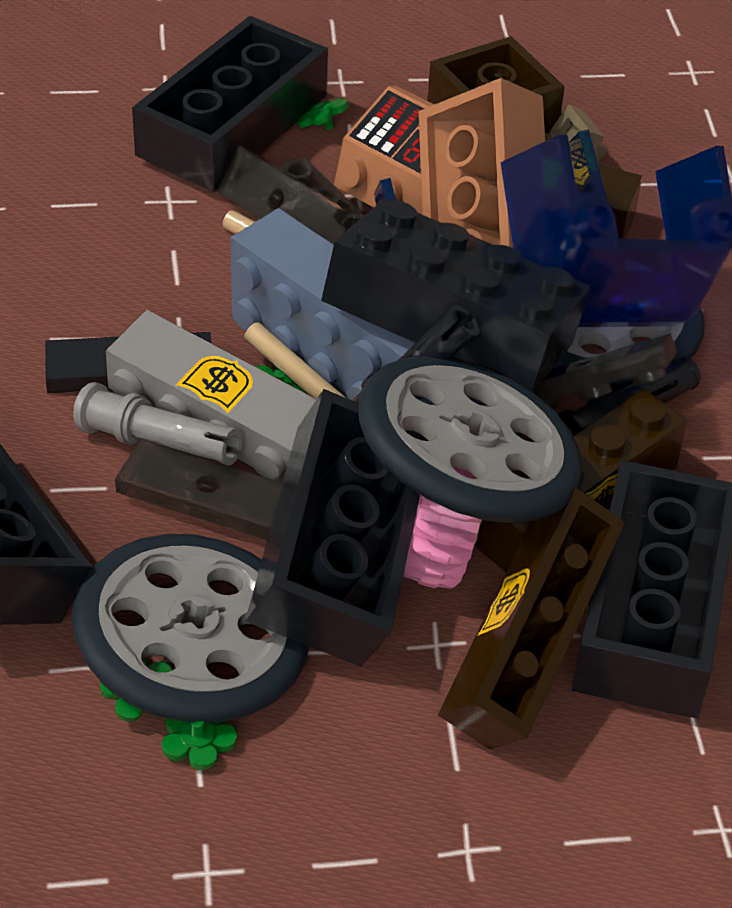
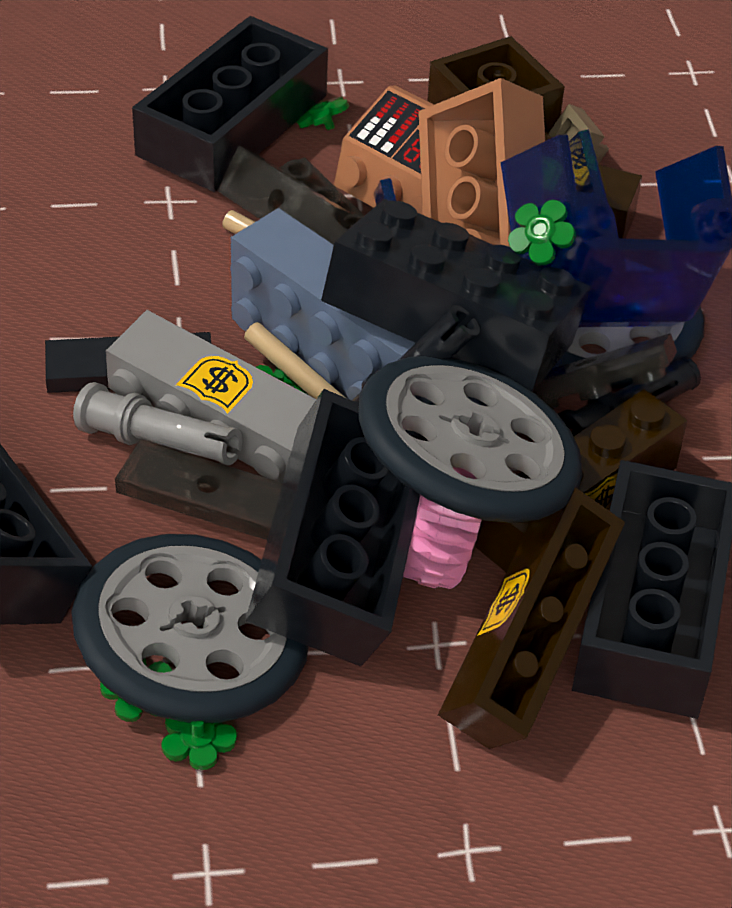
none -> green plant [508,200,576,266]

